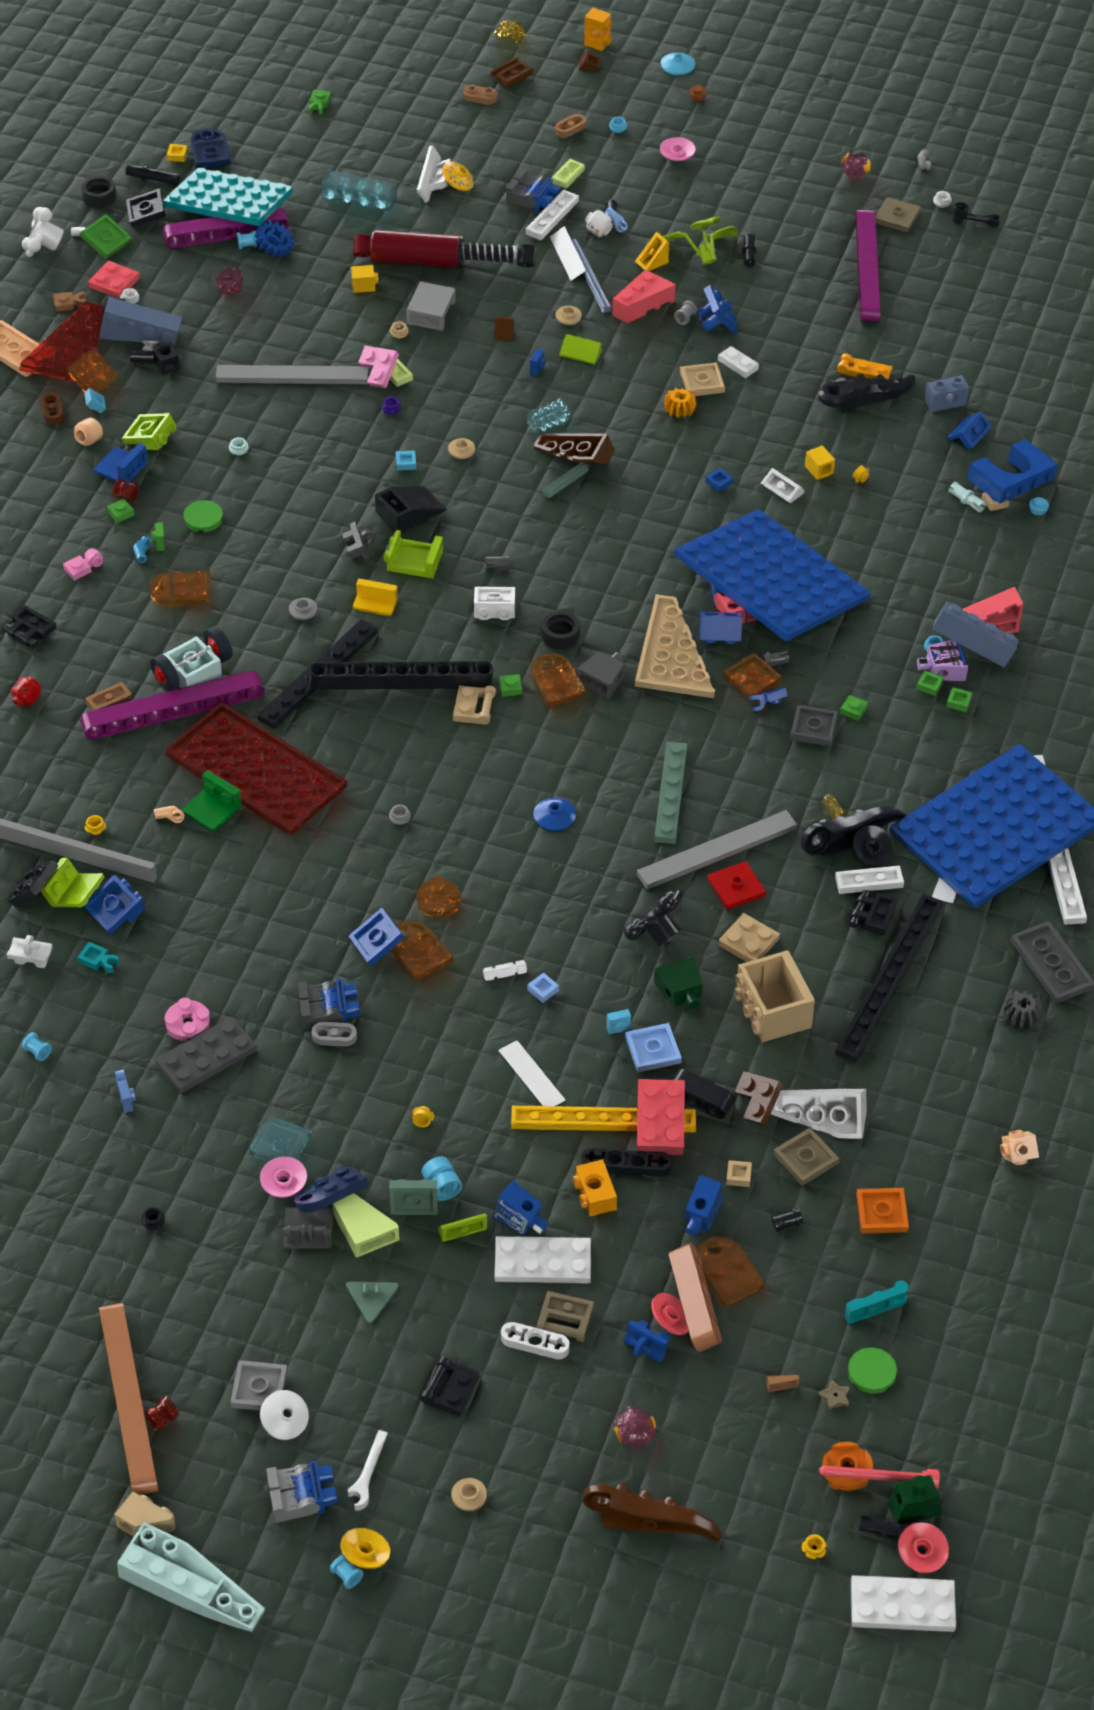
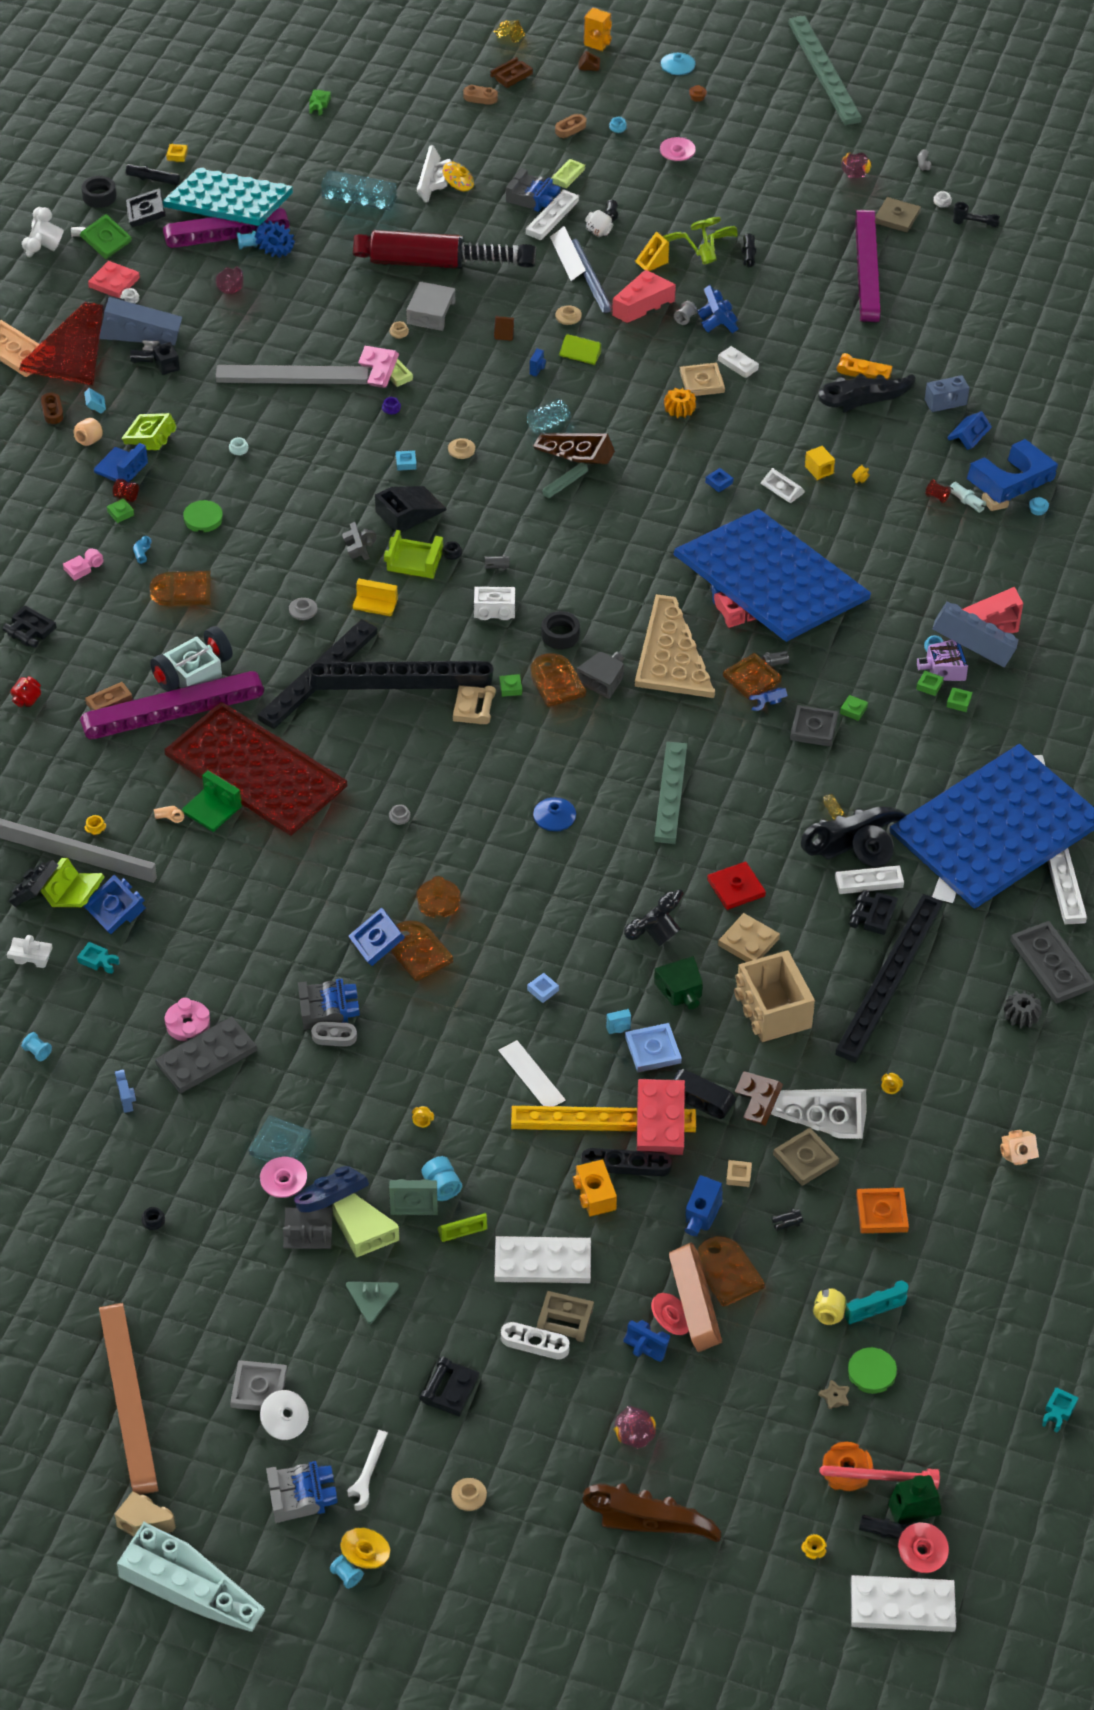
medium nougat plate [53,292,87,312] -> none
clear orange plate [66,348,119,393] -> none
clear red wheel [144,1396,179,1431] -> none
bright green plate [151,522,165,551] -> none
dark blue plate [190,129,231,169] -> none
yellow brick [351,265,378,293] -> none
white axle [483,960,527,981] -> none
blue torso [493,1180,549,1235] -> none
light blue arm [605,207,628,232] -> none
light grey tile [637,810,797,890] -> none
blue brick [699,612,742,644] -> none
medium nougat piece [766,1375,799,1392] -> none
none -> black plate [442,541,462,560]
none -> sand green plate [789,16,862,125]
none -> light yellow head [813,1289,847,1325]
none -> yellow plate [881,1073,903,1094]
none -> clear red bush [925,479,951,503]
none -> teal plate [1042,1387,1079,1433]

